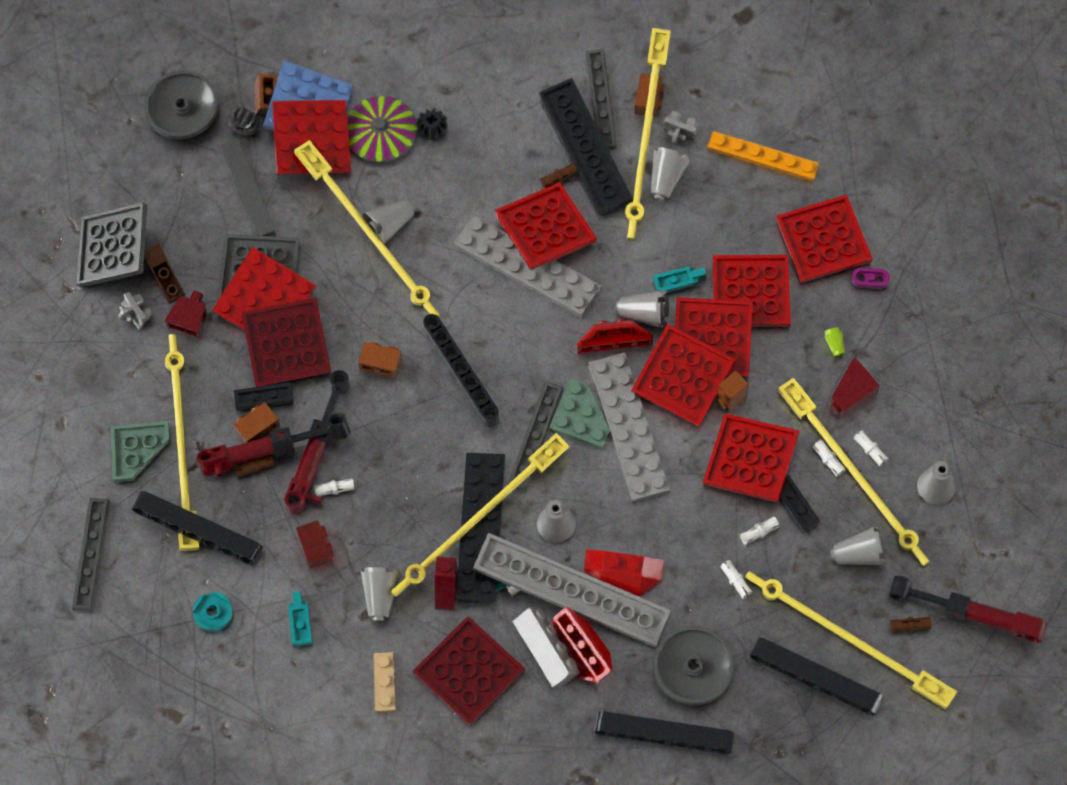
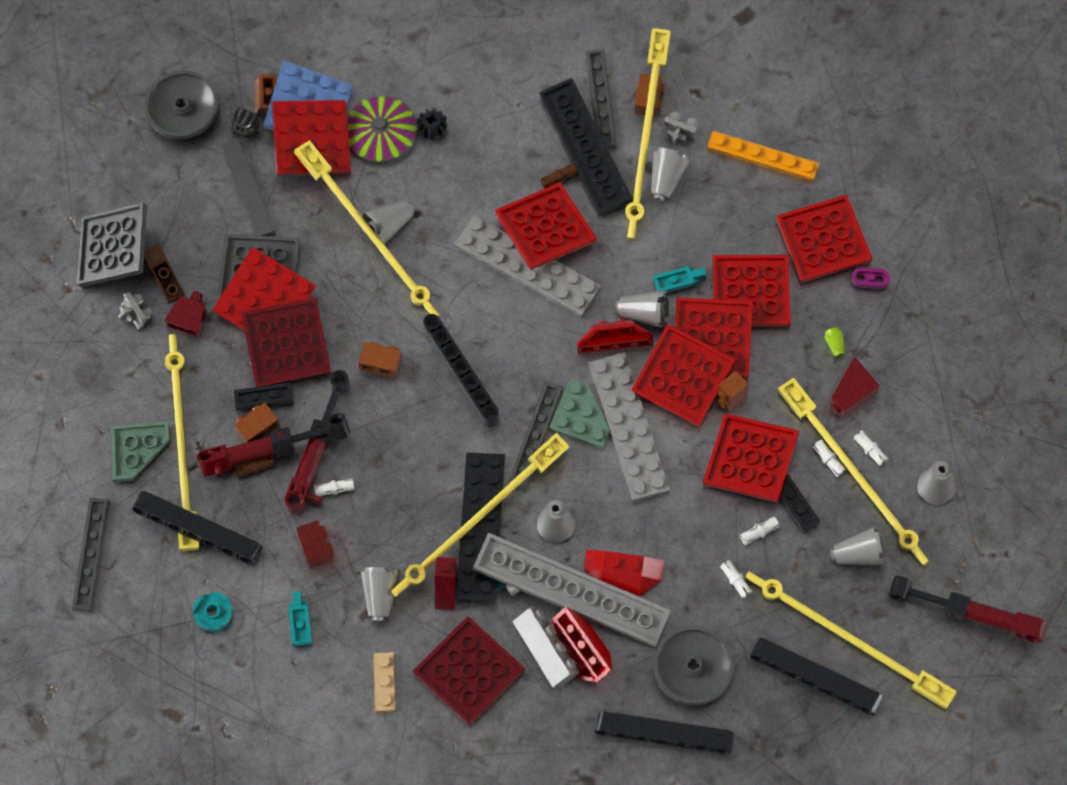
reddish brown pin [890,617,932,633] -> none

